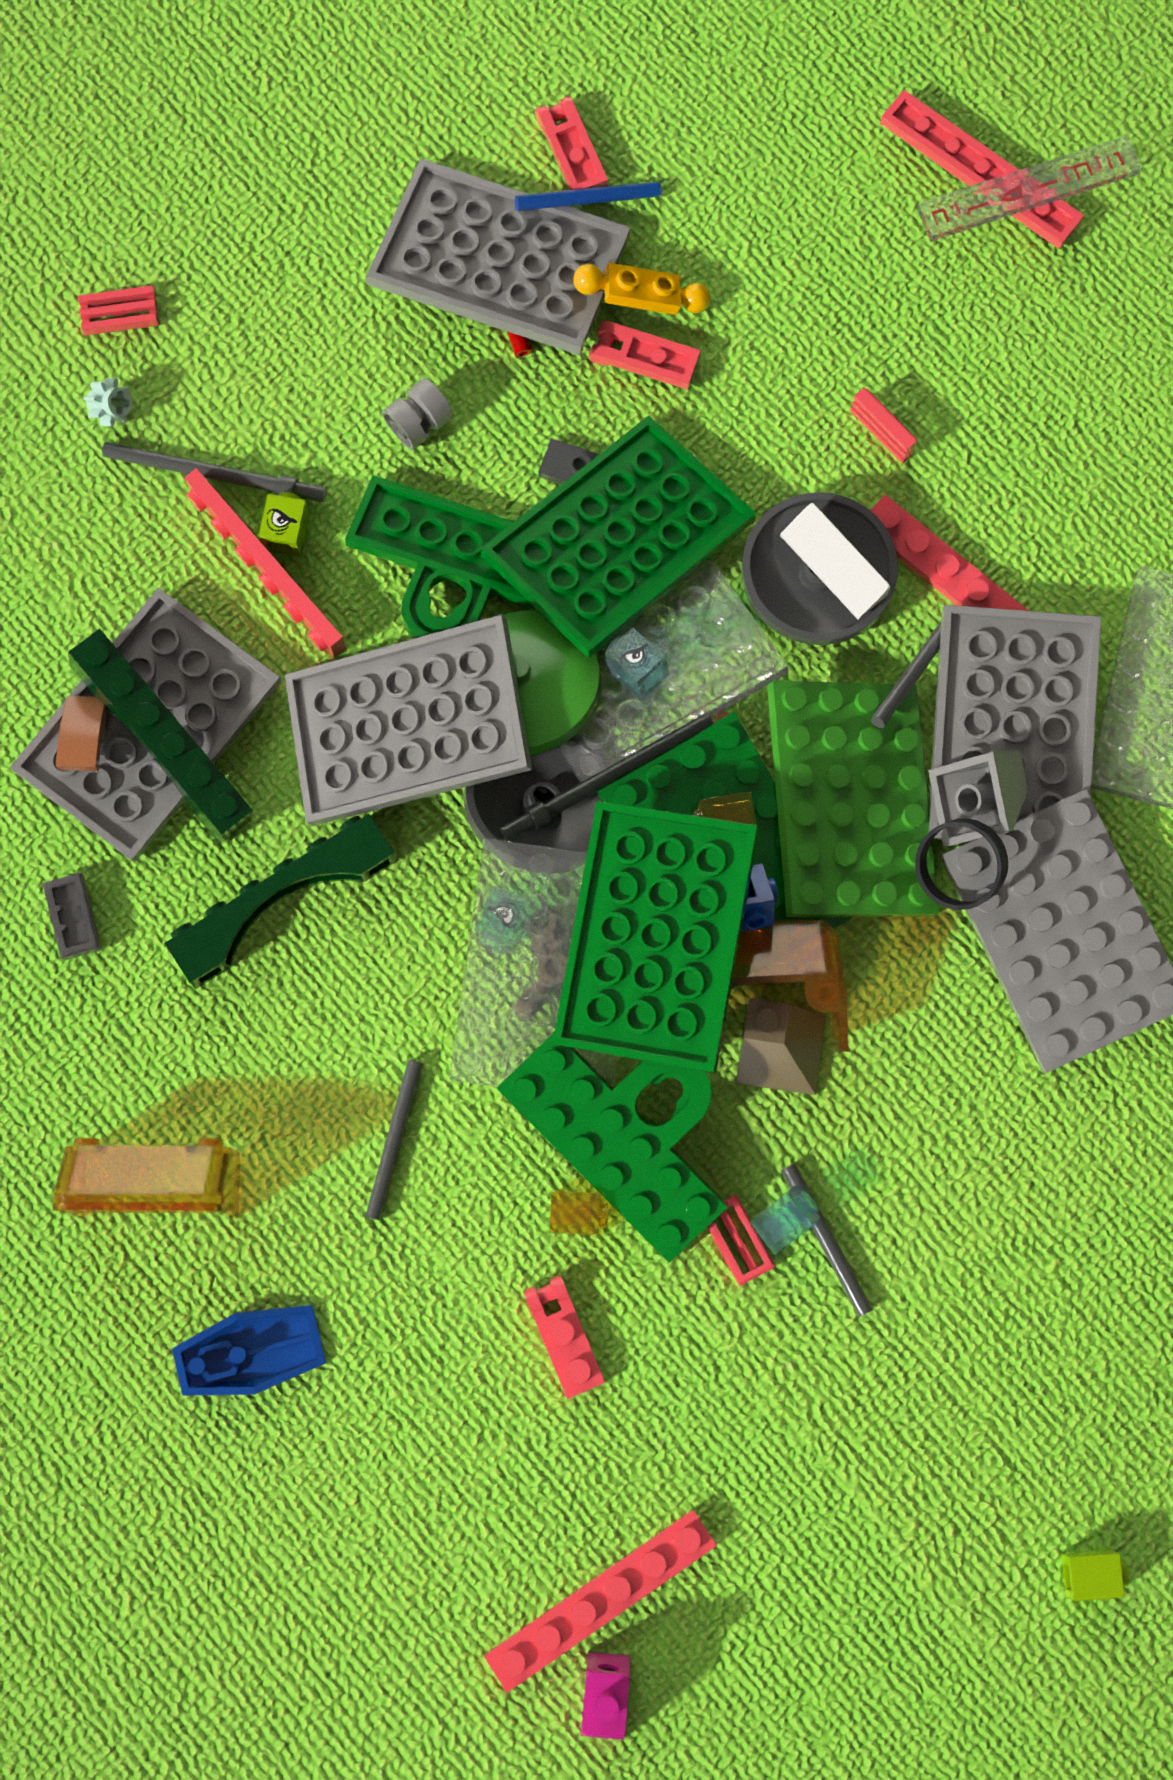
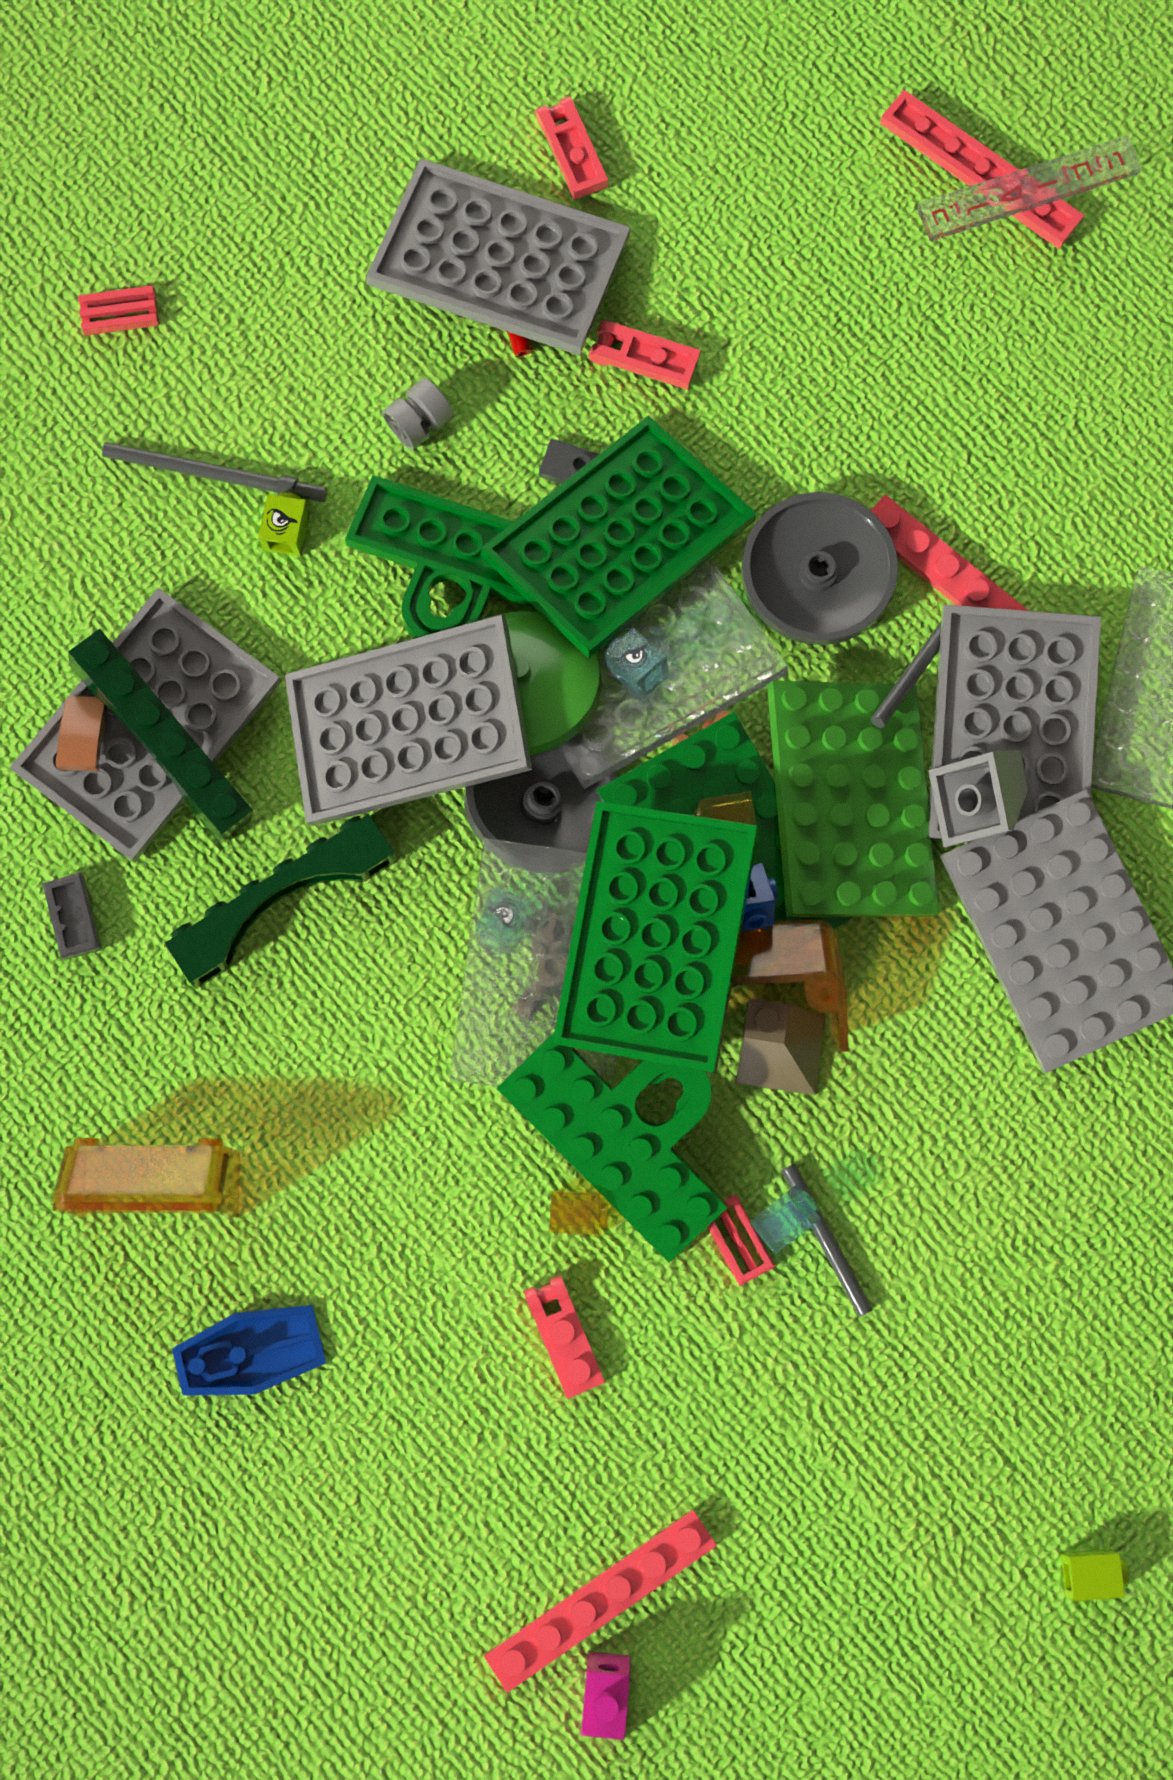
light aqua gear [84,378,134,427] -> none
coral plate [184,468,347,658] -> none
dark grey bar [365,1060,423,1221] -> none
pearl dark grey bar [499,713,713,841] -> none
blue bar [514,182,661,211] -> none
yellow plate [573,262,711,315] -> none
white slope [780,503,890,620] -> none
coral tile [850,388,917,464] -> none
black tyre [915,818,1008,910] -> none

